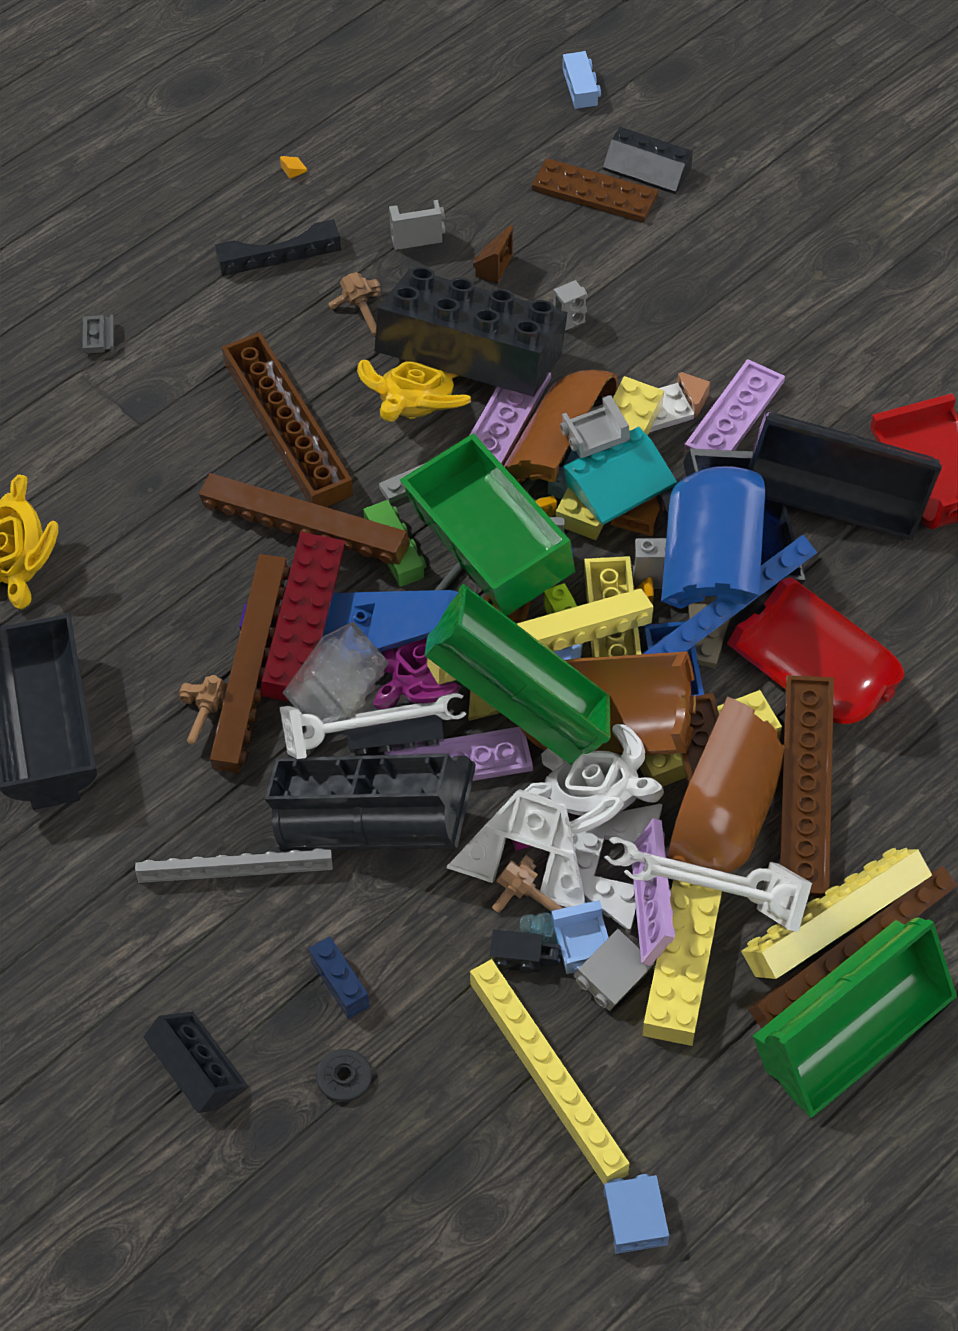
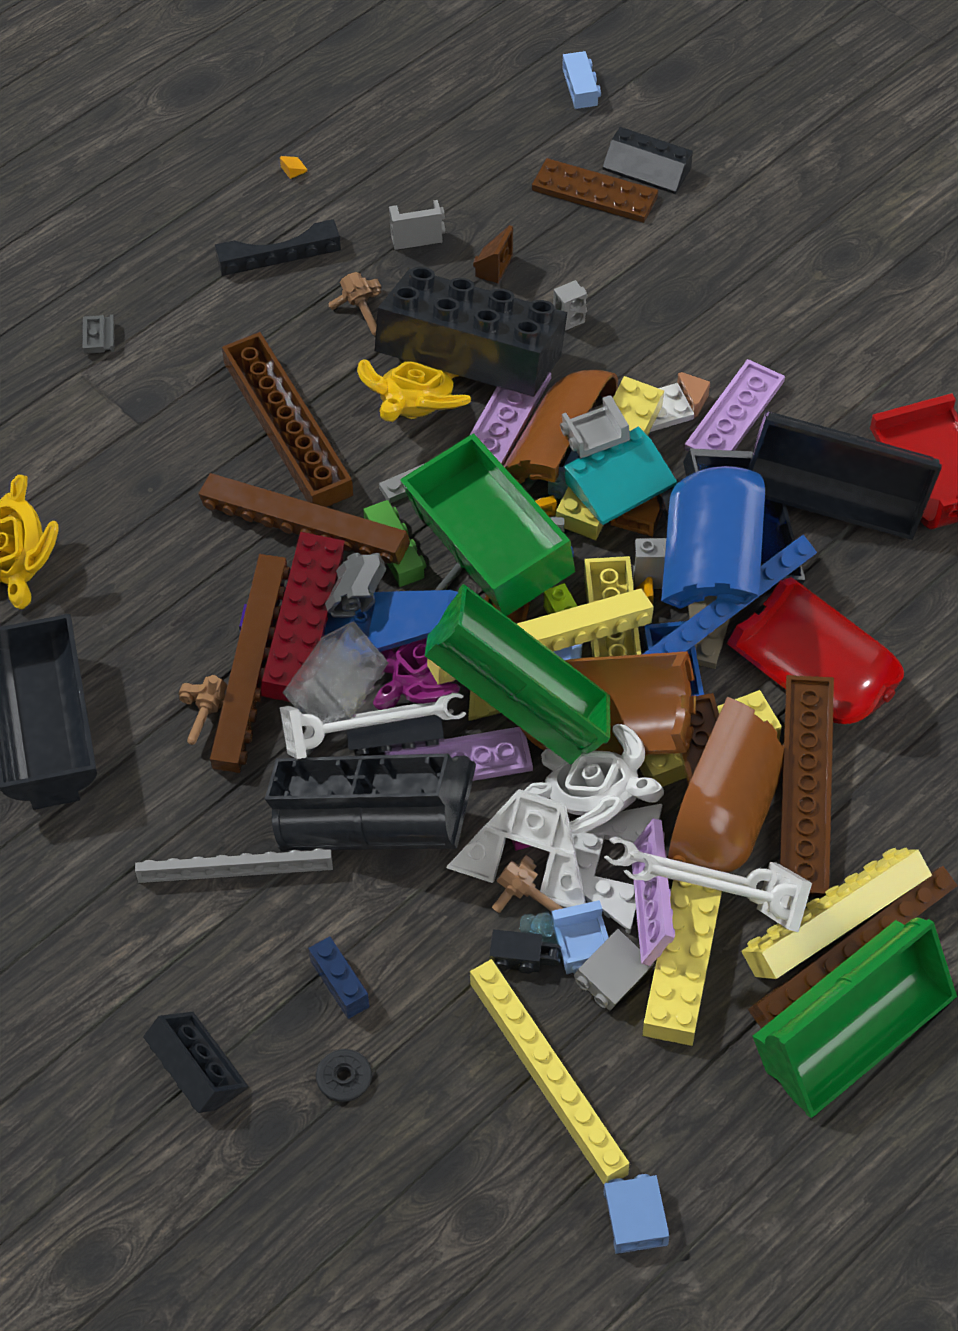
none -> dark grey brick [325,553,386,618]

